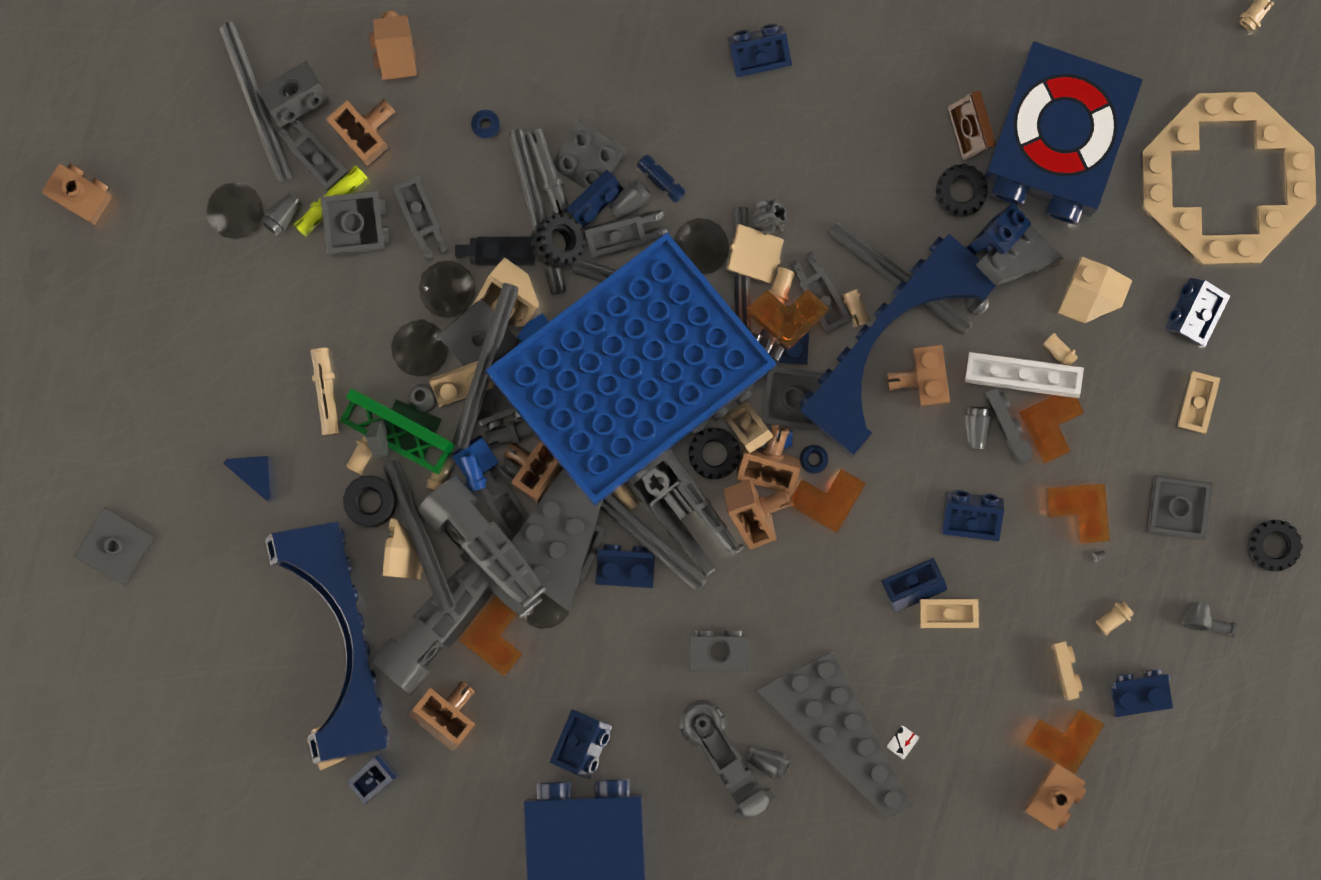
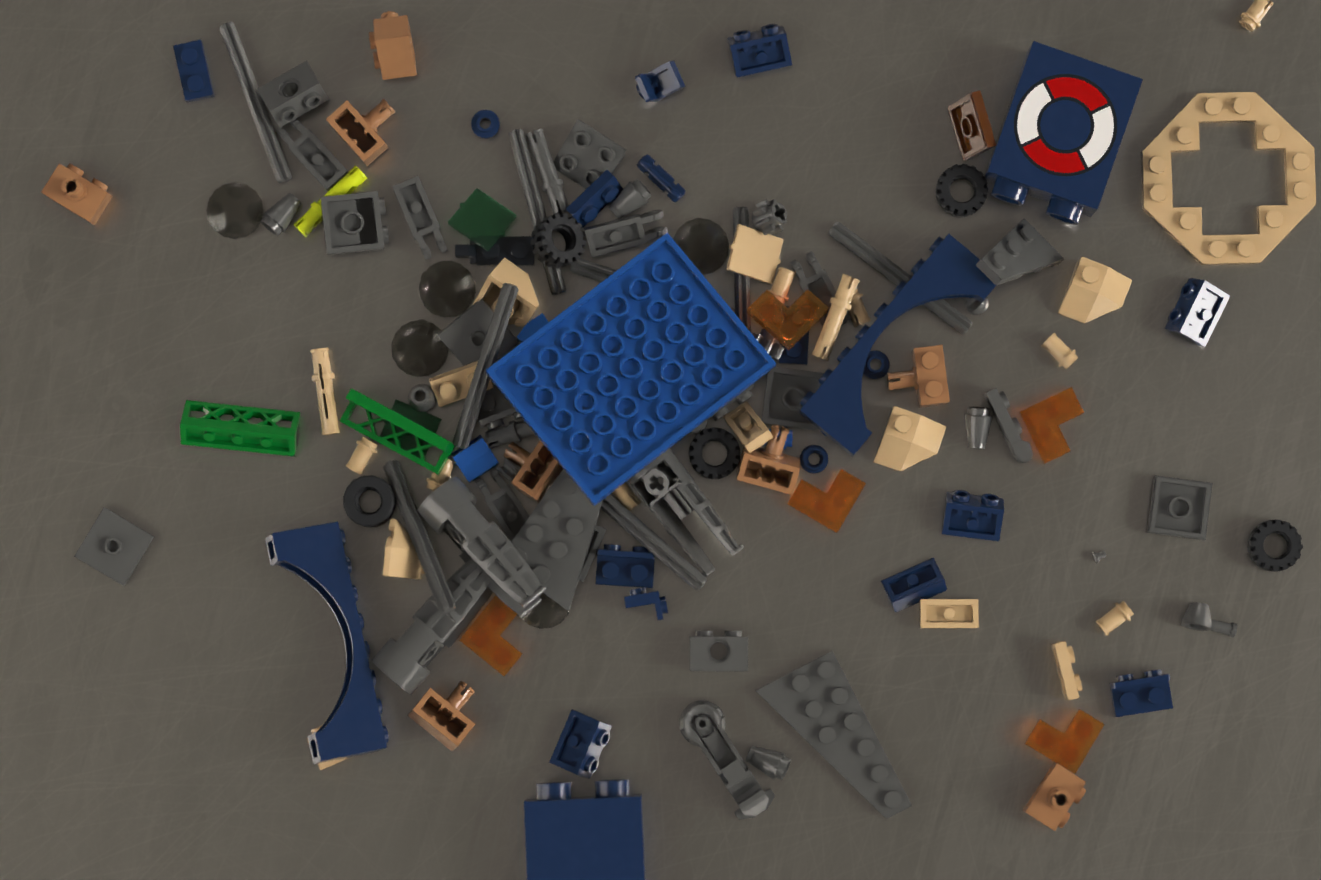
dark blue slope [223,456,274,502] -> none
dark blue slope [347,753,400,804] -> none
dark grey tile [366,420,389,458] -> none
blue pin [460,453,487,491] -> none
medium nougat brick [724,479,793,550] -> none
white sticker [887,726,919,759] -> none
white plate [965,352,1084,398] -> none
dark blue bracket [966,203,1031,255] -> none
clear orange plate [1046,484,1110,544] -> none
tan plate [1177,371,1221,435] -> none
none -> dark blue plate [173,39,214,103]
none -> green fence [180,400,300,457]
none -> clear green piece [448,188,517,251]
none -> dark blue bracket [624,587,668,621]
none -> dark blue bracket [635,61,686,102]
none -> tan pin [812,274,860,361]
none -> dark blue plate [863,350,890,379]
none -> tan slope [874,406,947,472]

